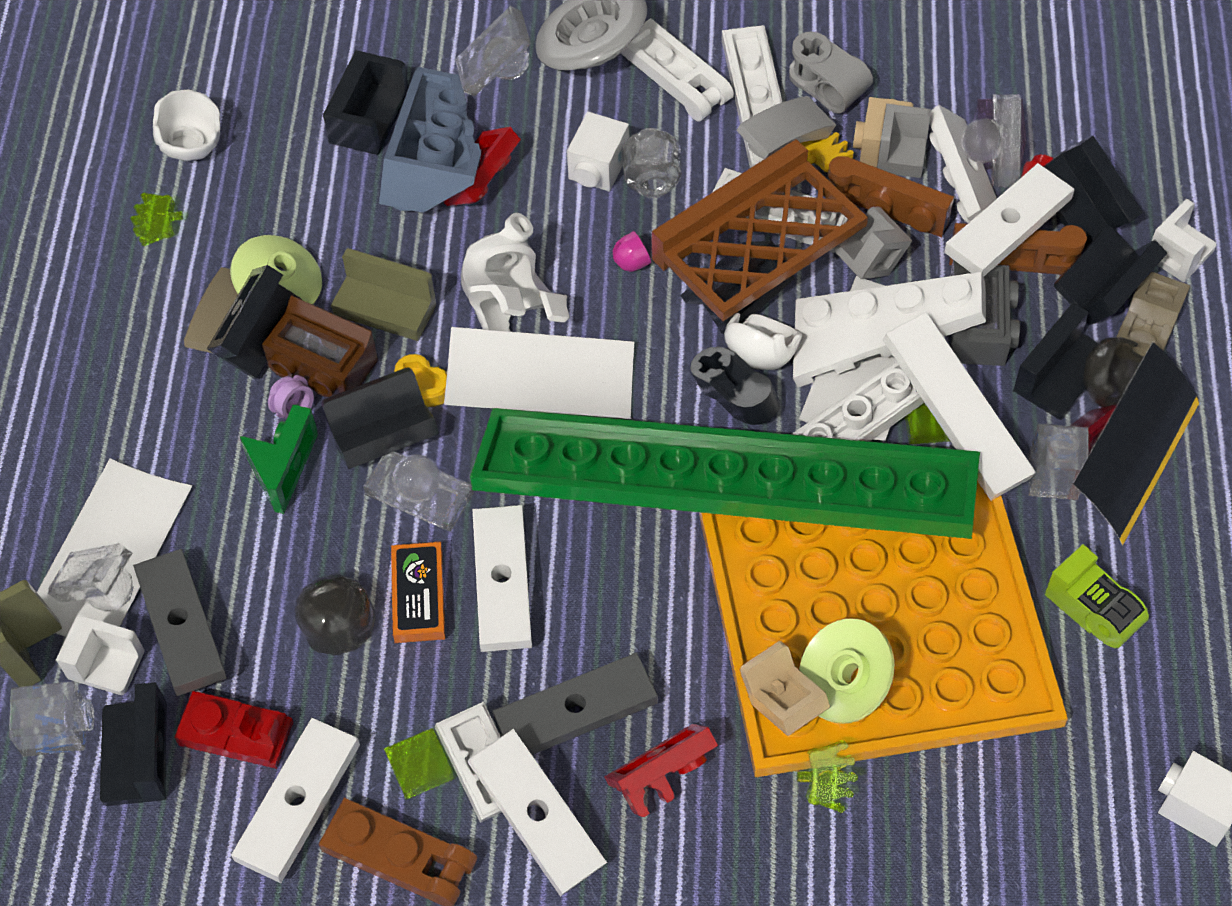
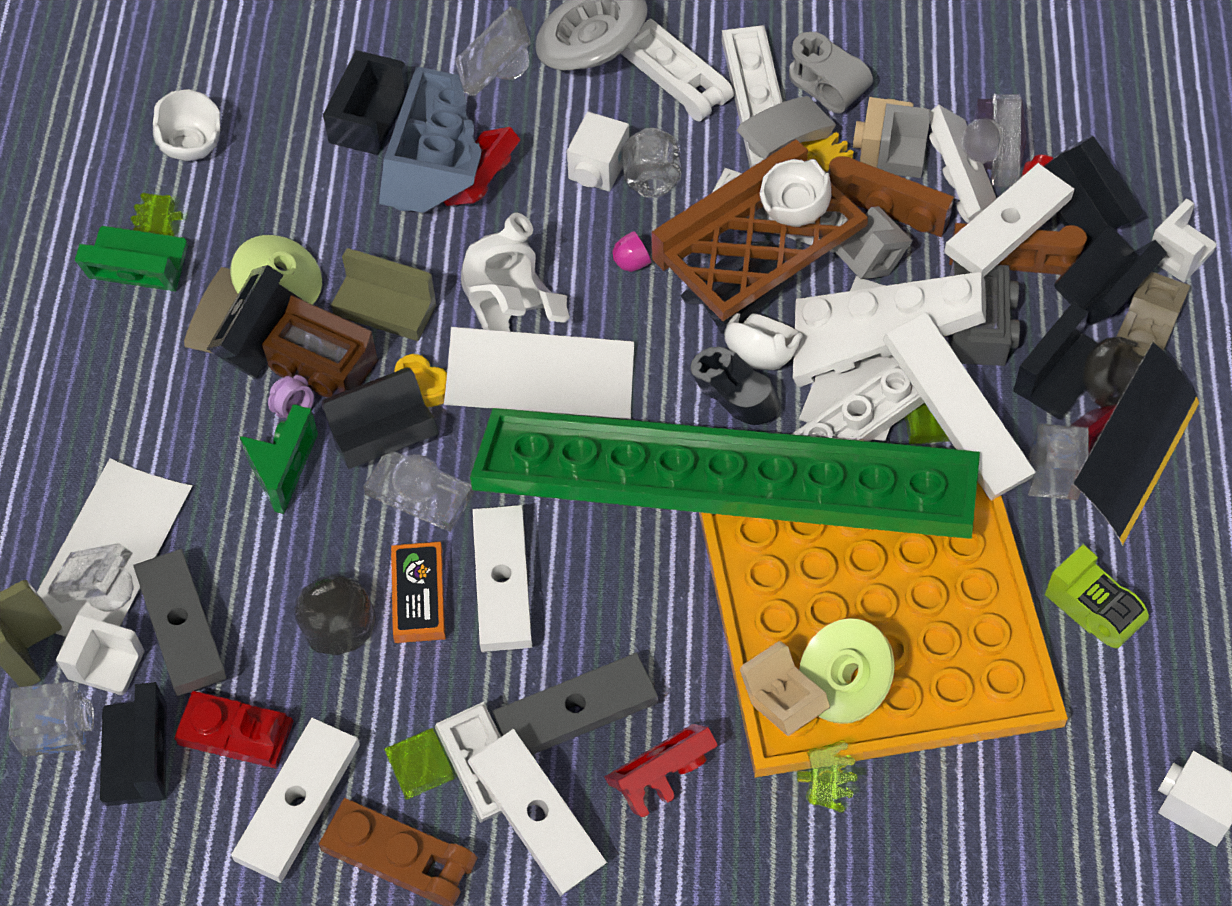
none -> green panel [75,226,188,292]
none -> white hair [760,159,831,227]

